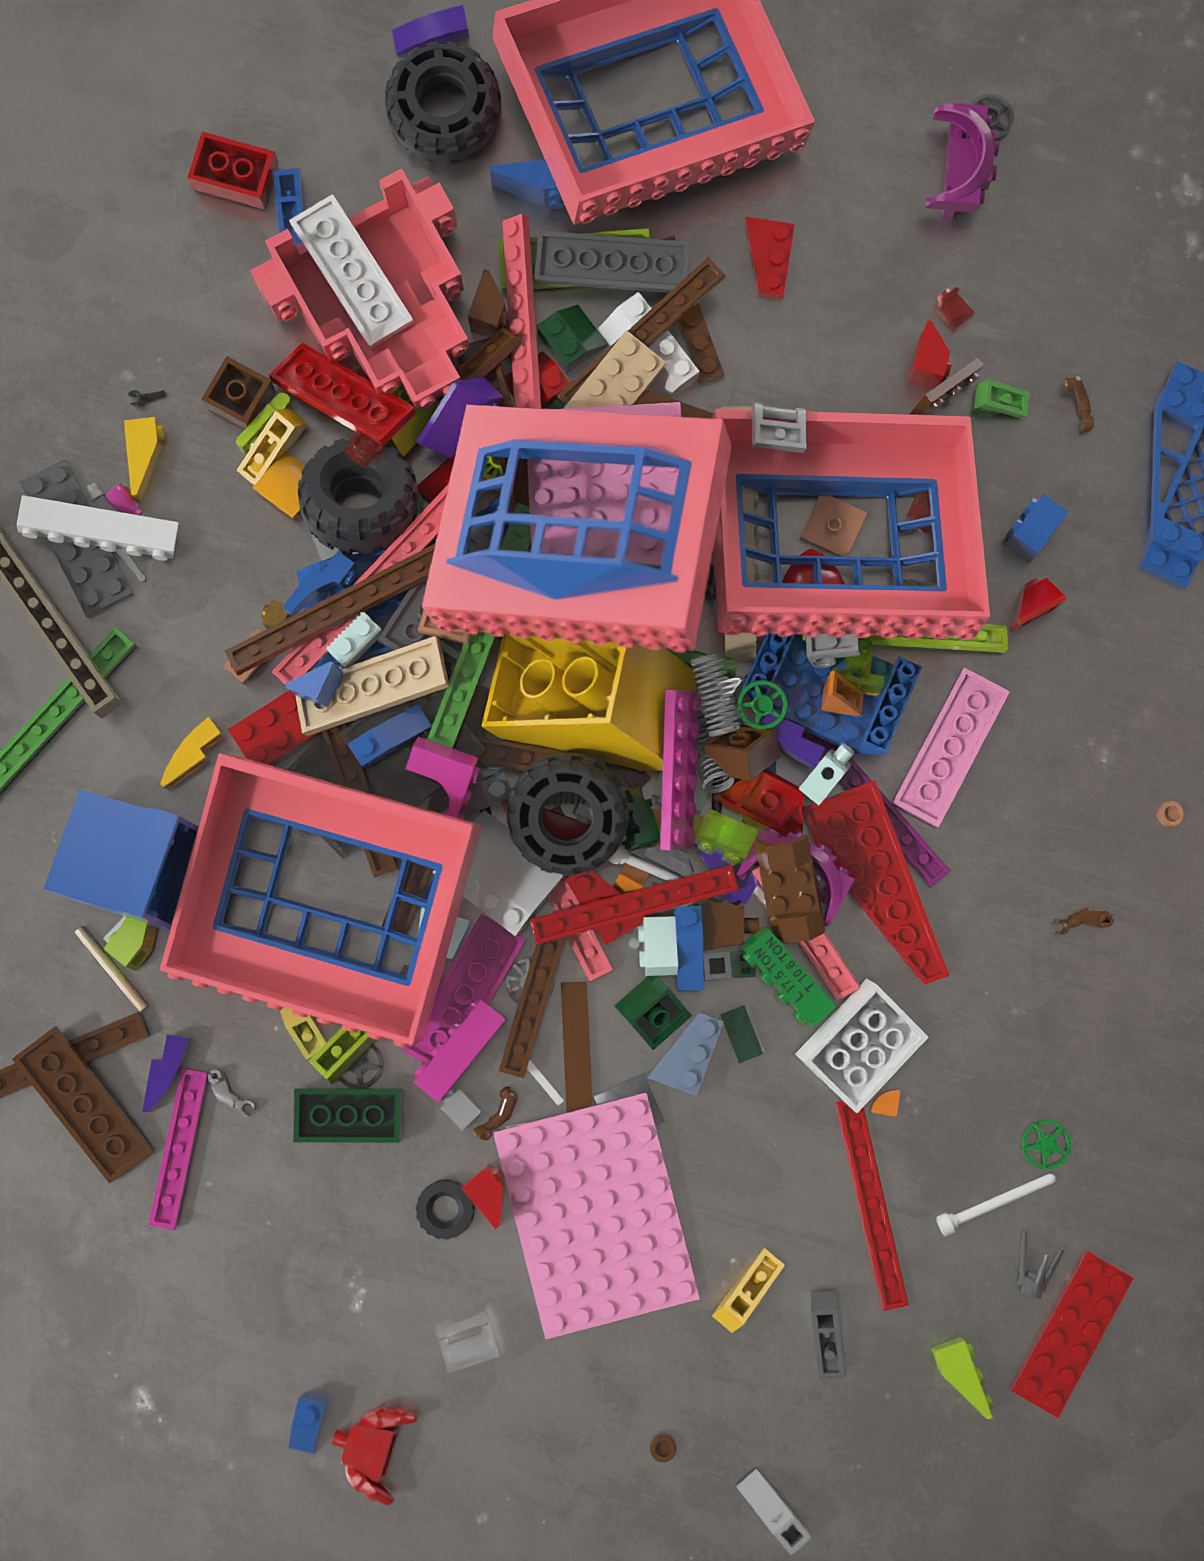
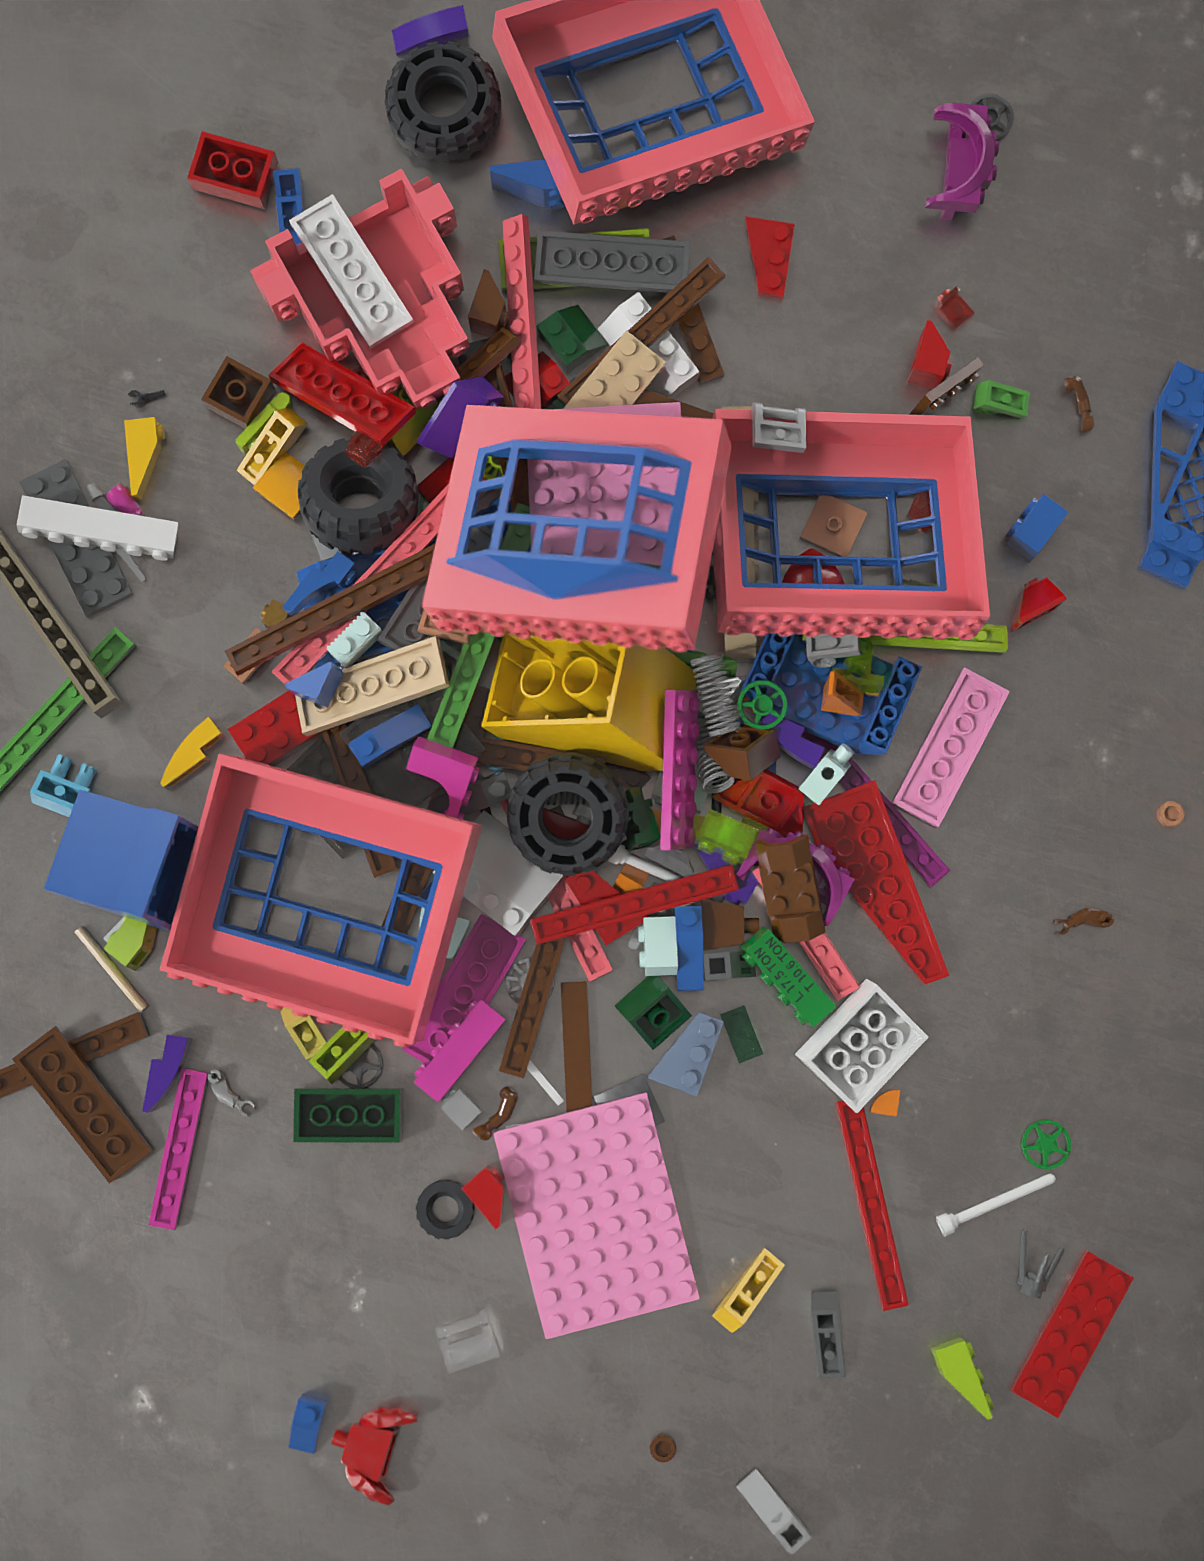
none -> medium azure brick [30,754,97,817]

